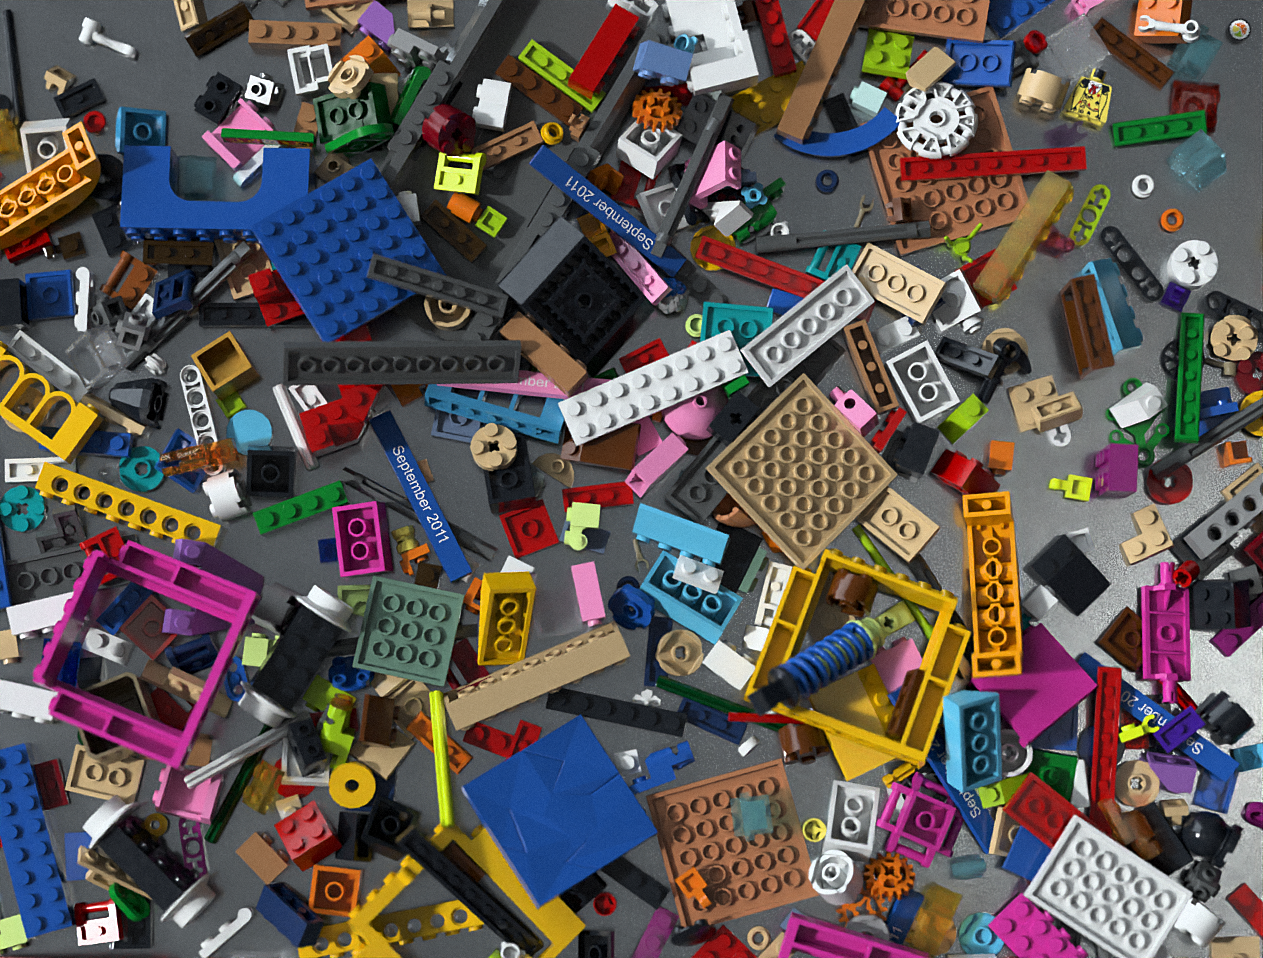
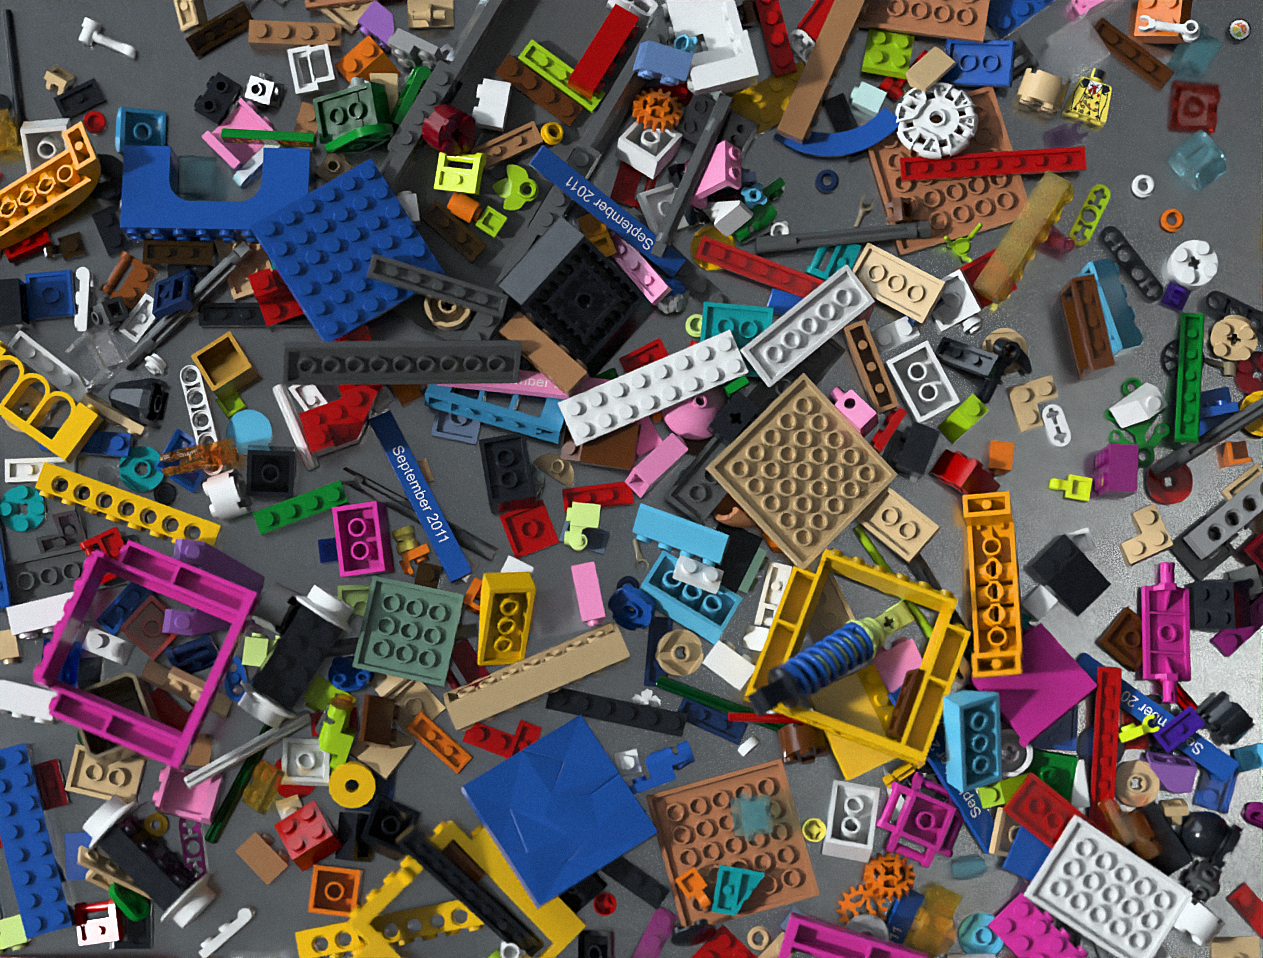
light grey brick [115,311,150,351] -> none
dark blue brick [256,883,325,948] -> none
black brick [287,718,327,777] -> none
tan plate [328,55,374,99] -> none
neon yellow axle [429,690,455,828] -> none
tan plate [470,423,518,471] -> none
medium nougat plate [568,114,590,142] -> none
orange bracket [587,163,624,195] -> none
white brick [809,850,863,905] -> none
reddish brown brick [826,568,879,617] -> none
red tile [1024,30,1048,54] -> none
tan slope [1030,391,1083,432] -> none
green tile [1112,110,1208,146] -> none
red piece [1173,560,1200,587] -> none
none -> black tile [153,482,178,506]
none -> lime plate [493,164,539,211]
none -> teal wing [711,865,765,916]

